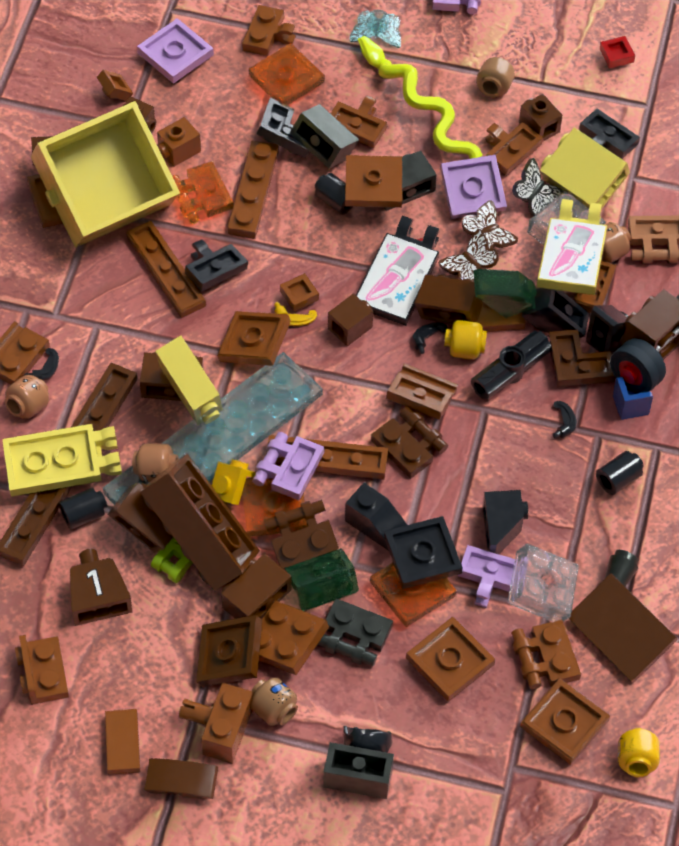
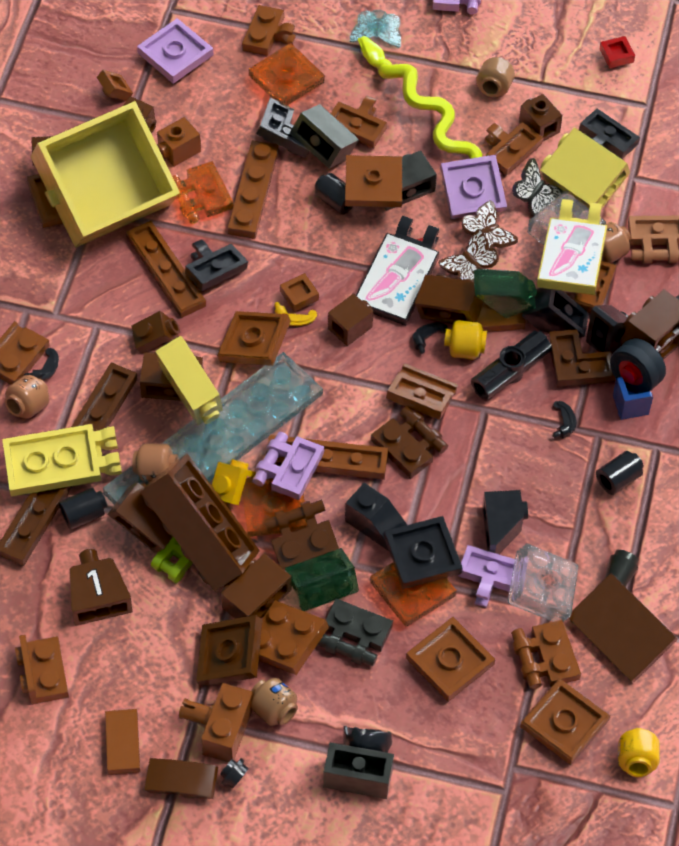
none -> reddish brown bracket [131,311,180,354]
none -> black plate [220,758,249,788]

